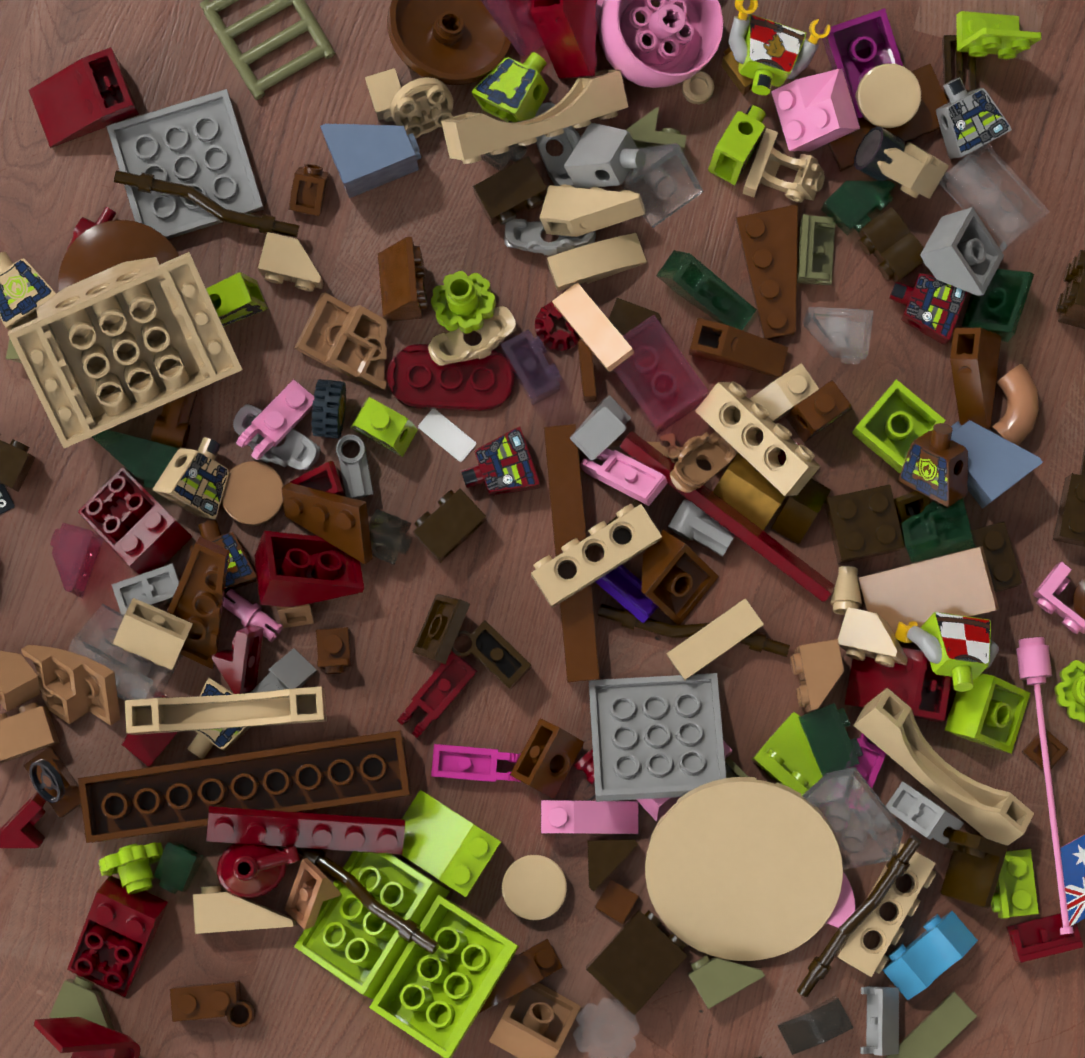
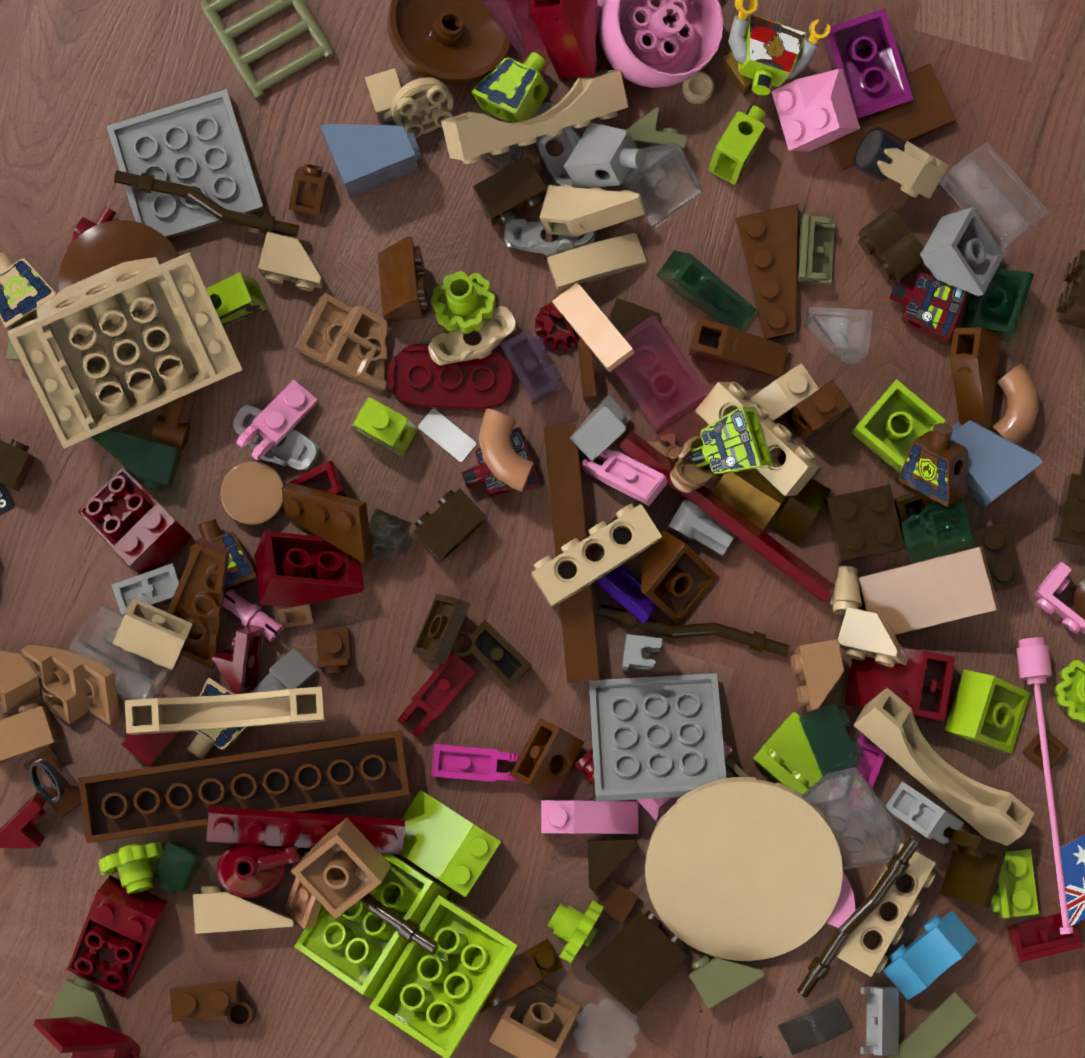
dark red slope [29,47,139,148] -> none
clear pink slope [50,523,104,598] -> none
torso [153,437,229,519] -> none
black wheel [311,379,346,438] -> none
light grey piece [336,435,374,499] -> none
tan tile [502,855,567,920] -> none
tan tile [666,598,764,681] -> none
tan tile [743,128,825,203] -> none
clear green slope [821,181,895,236] -> none
tan tile [855,64,921,128] -> none
torso [895,612,999,692] -> none
torso [936,77,1012,159] -> none
dark brown tile [942,35,977,99] -> none
lime bracket [956,11,1041,59] -> none
none -> medium nougat slope [291,818,391,919]
none -> nougat cylinder [479,409,534,492]
none -> lime plant [547,900,604,963]
none -> light grey hinge [622,634,662,671]
none -> torso [691,407,773,474]

